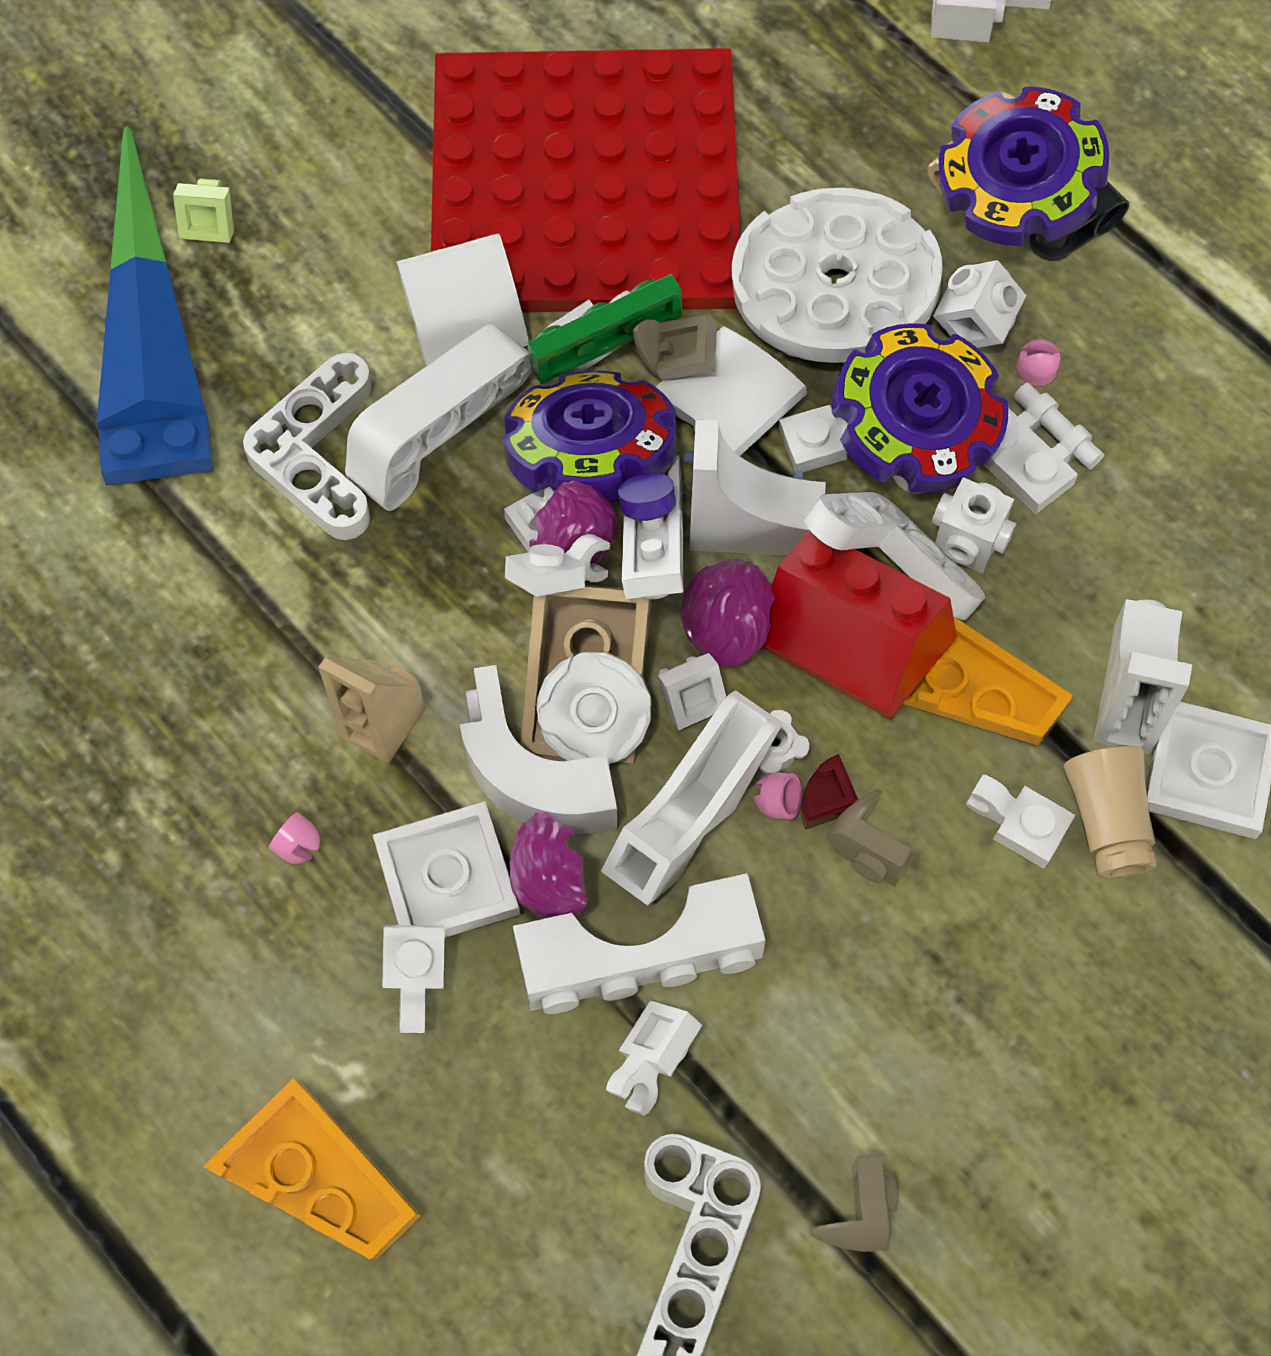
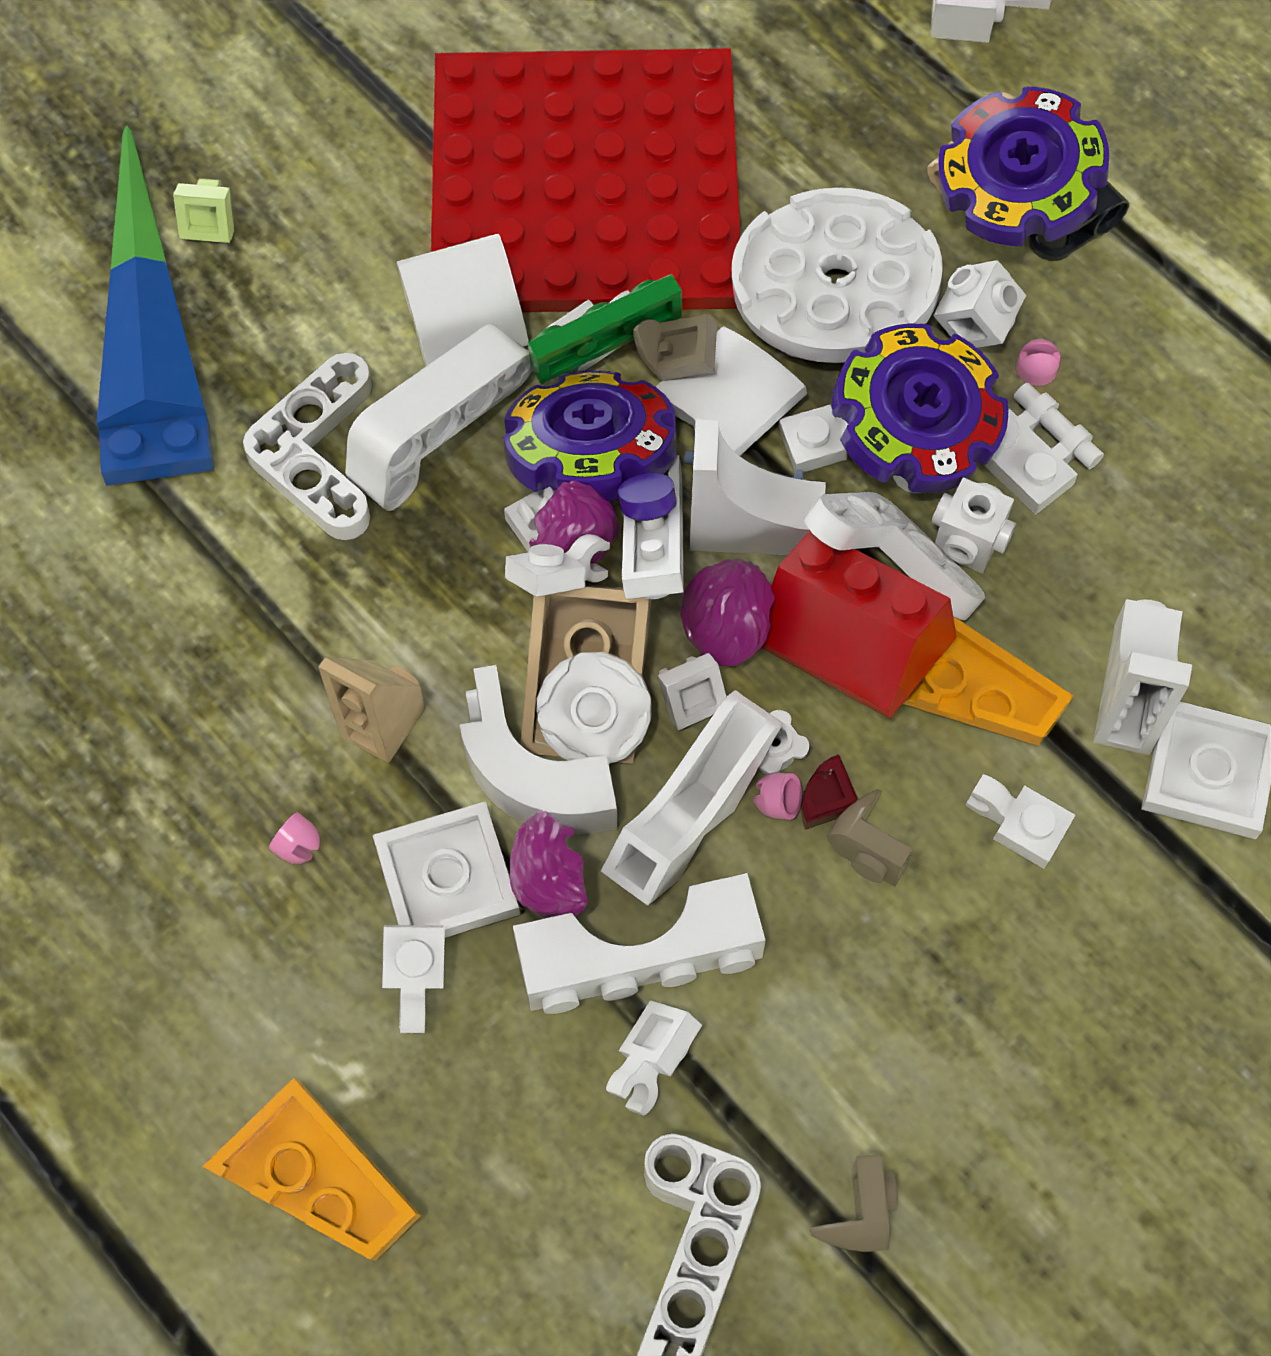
tan plant [1063,746,1156,879] -> none

